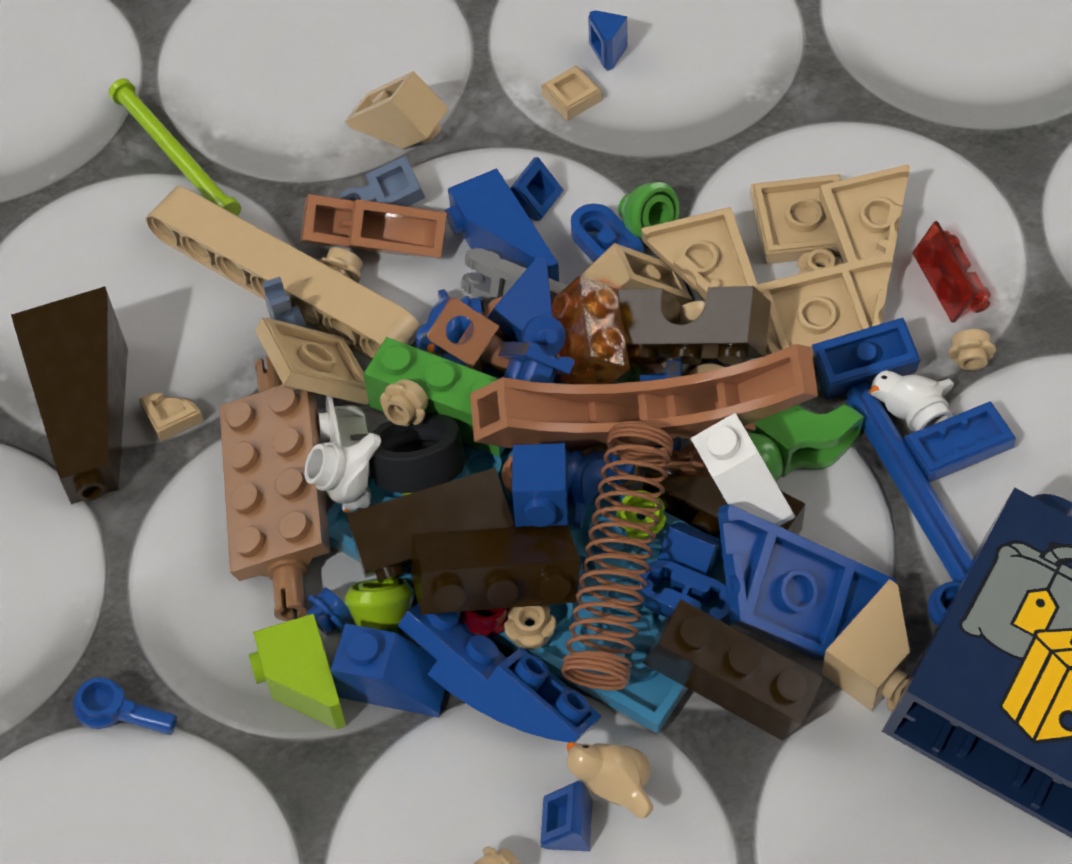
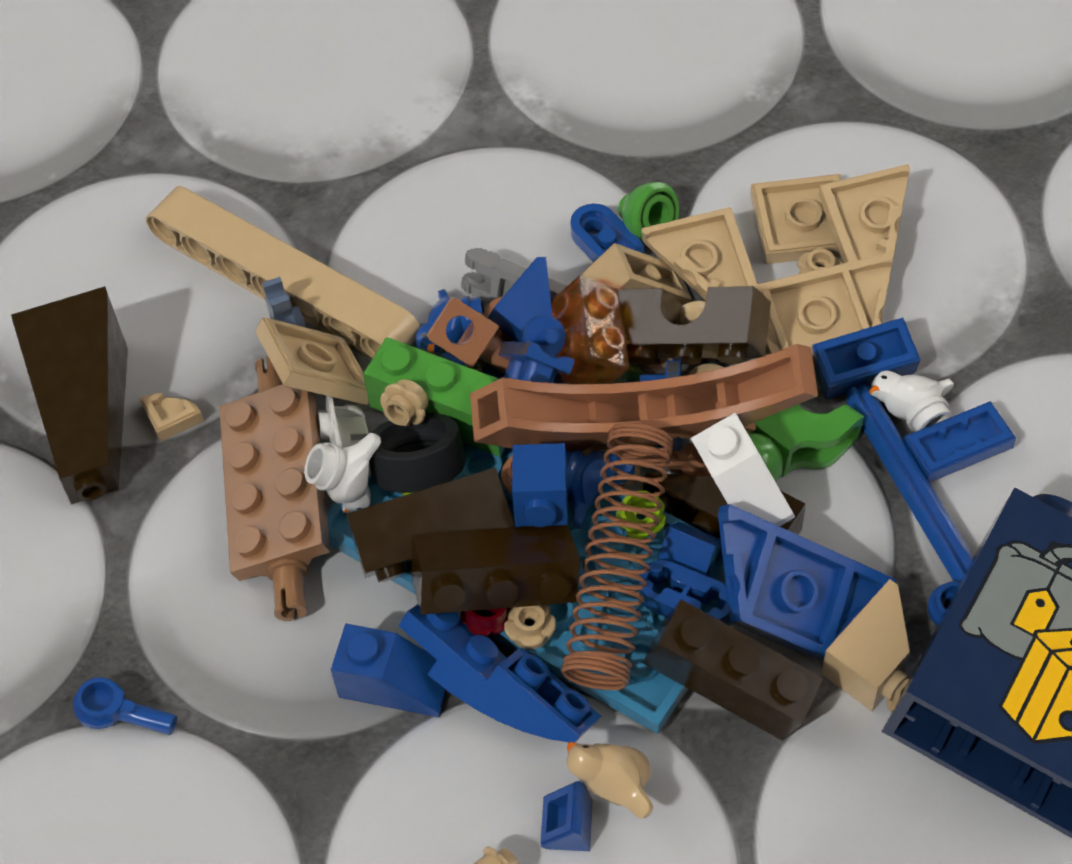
lime bar [108,78,241,216] -> none
lime slope [248,613,346,730] -> none
nougat slope [300,194,447,259] -> none
blue plate [306,587,353,635] -> none
tan plate [319,247,363,283] -> none
sand blue plate [339,155,425,207] -> none
lime cone [344,578,415,634] -> none
tan slope [345,71,449,149] -> none
blue slope [445,168,559,282] -> none
blue slope [510,157,564,221] -> none
tan tile [541,65,602,121] -> none
blue slope [588,10,628,71] -> none
clear red hinge [912,221,990,323] -> none
tan plate [948,329,996,370] -> none

